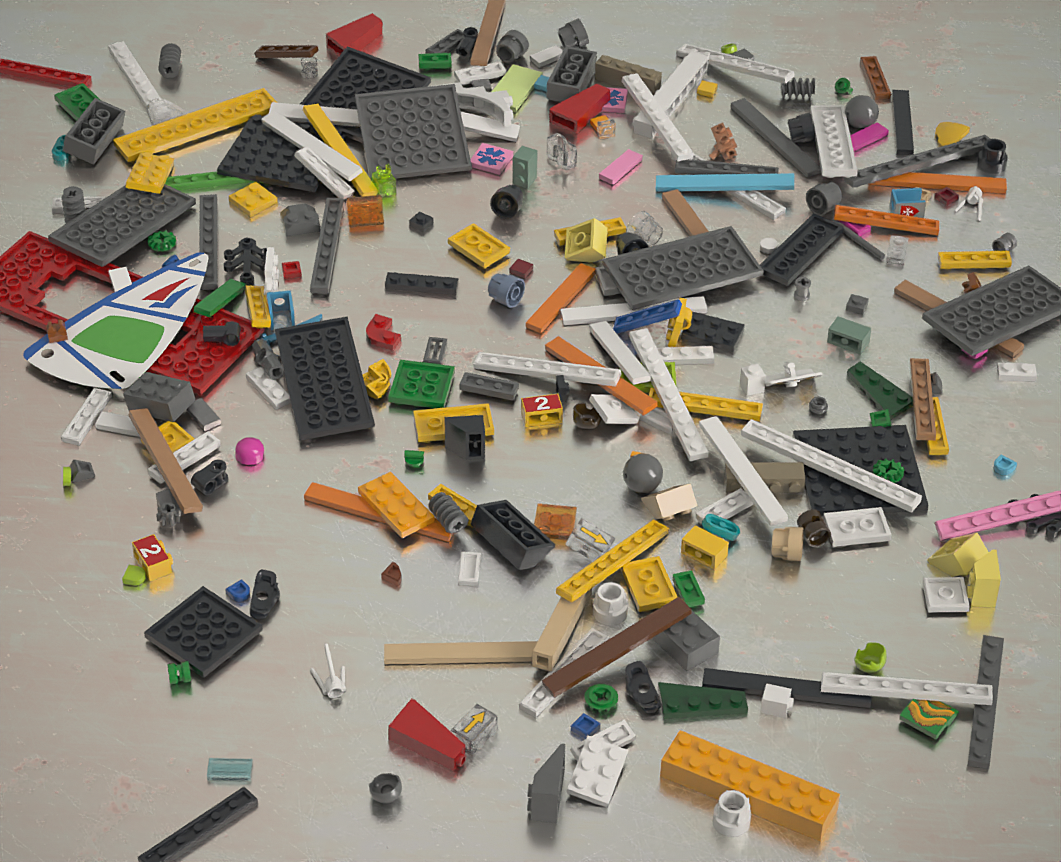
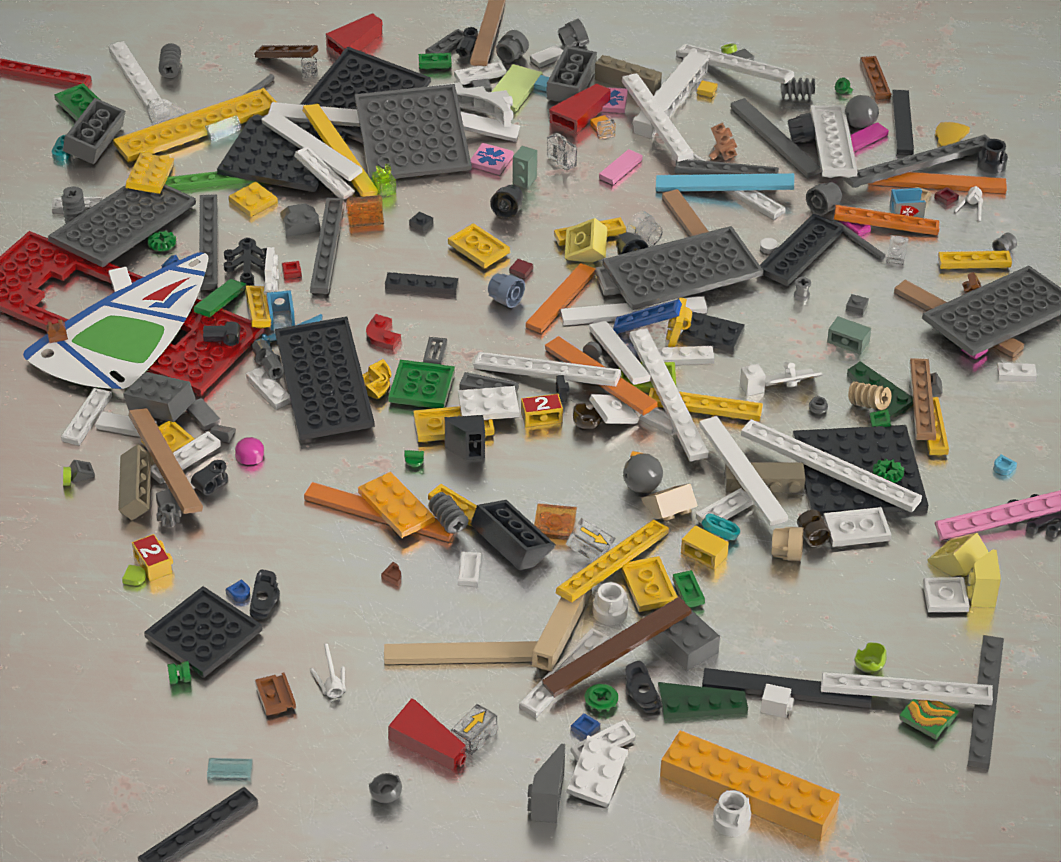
none -> dark tan brick [118,444,151,520]
none -> clear light blue tile [205,115,242,142]
none -> dark grey slope [210,425,236,443]
none -> flat silver bar [243,74,275,95]
none -> dark orange plate [255,672,296,716]
none -> white plate [458,386,519,420]
none -> dark grey tile [583,341,602,360]
none -> tan piece [848,381,892,410]

